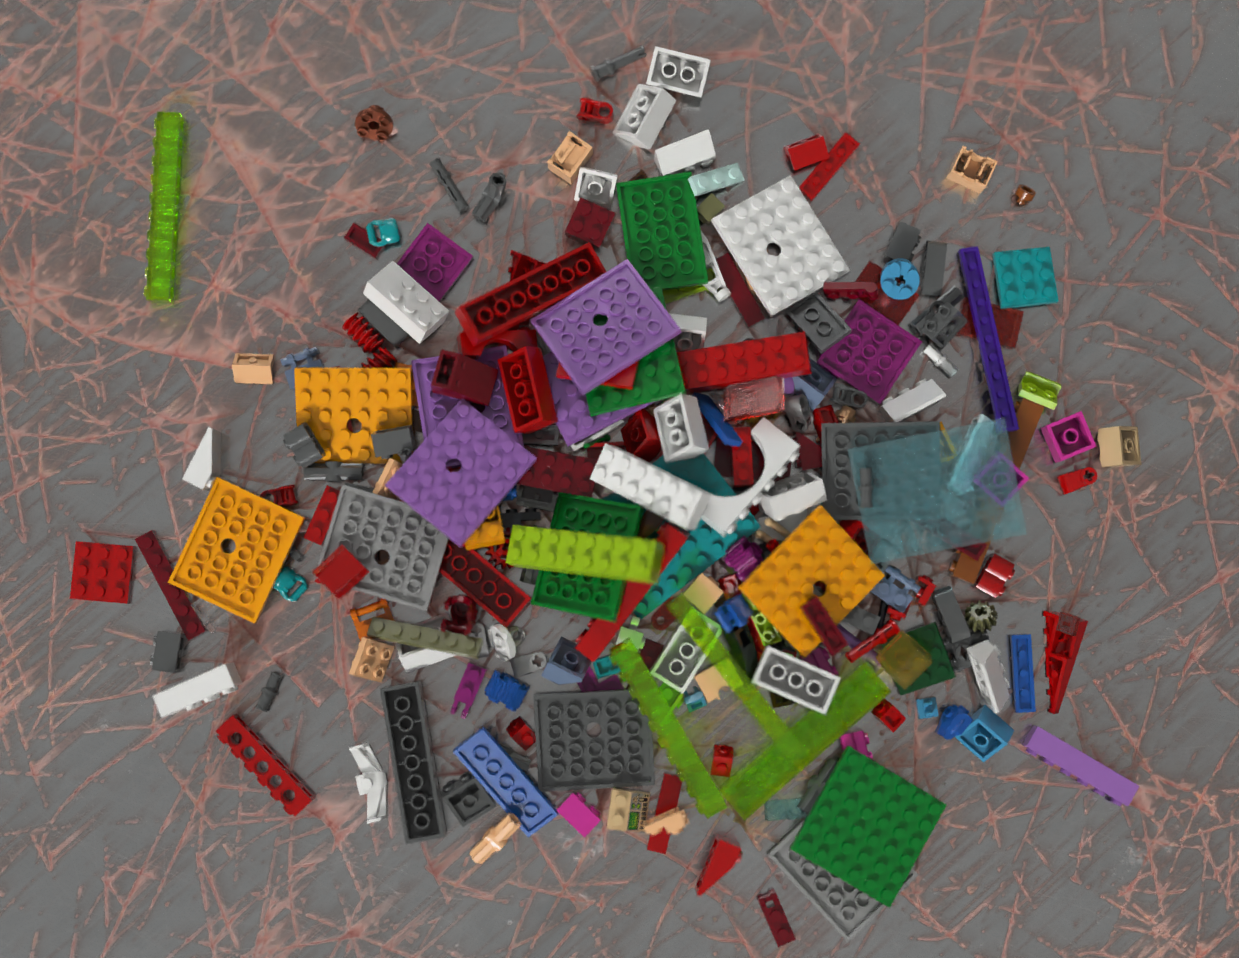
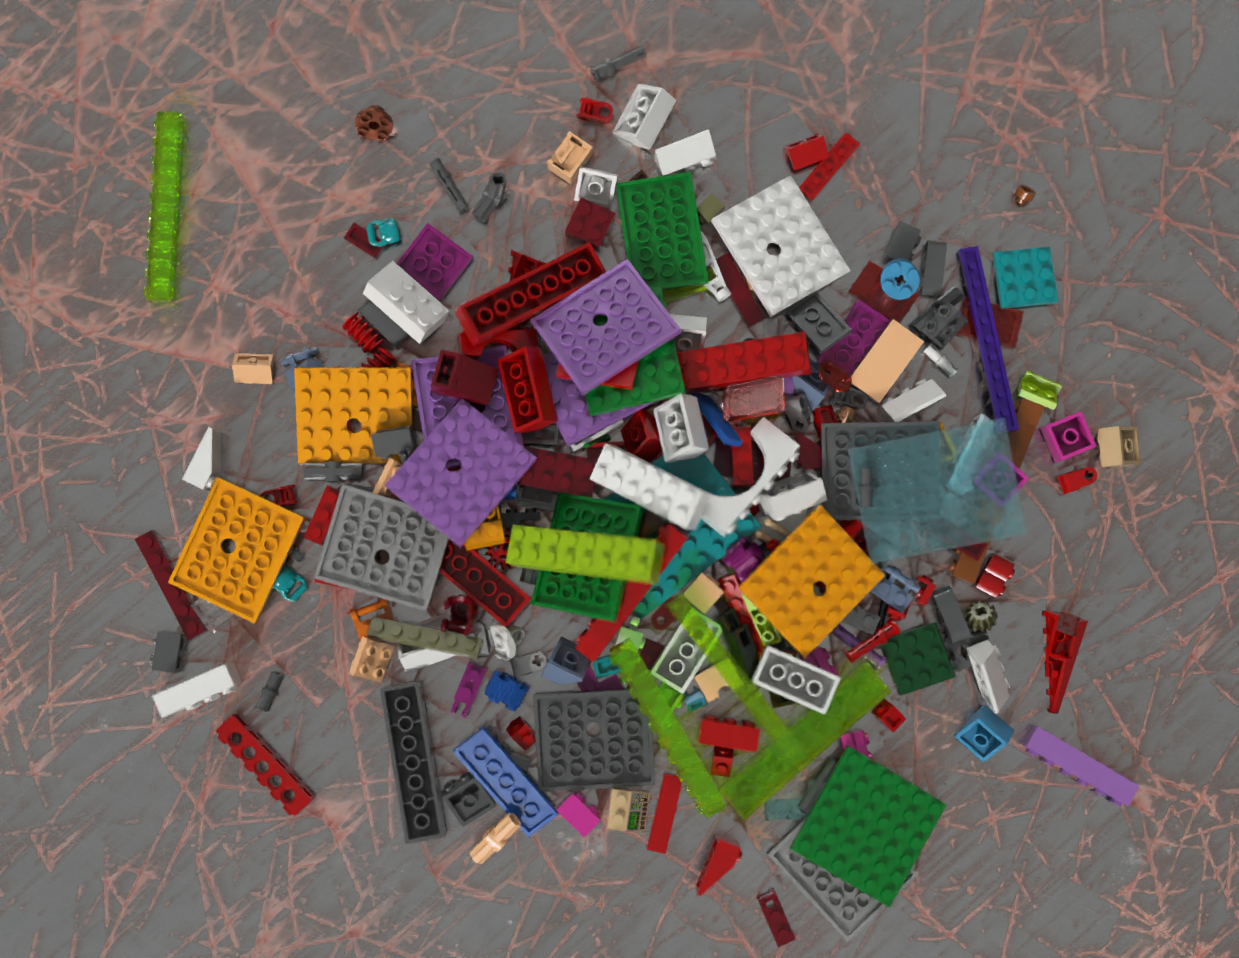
red plate [70,541,135,604] -> none
dark grey brick [283,422,326,468] -> none
red slope [312,544,369,600] -> none
white plate [349,743,388,824] -> none
light nougat plate [643,807,689,835] -> none
white slope [646,46,711,98] -> none
light aqua plate [688,163,745,196] -> none
blue brick [714,594,753,633] -> none
dark red plate [799,595,849,656] -> none
dark red plate [823,282,879,301] -> none
clear yellow slope [875,630,932,690] -> none
dark azure tile [915,697,939,719] -> none
blue hand [935,704,973,740] -> none
light nougat piece [946,146,998,194] -> none
blue plate [1010,634,1036,713] -> none
none -> red brick [697,714,760,752]
none -> clear red plate [817,361,852,392]
none -> light nougat tile [848,319,924,404]

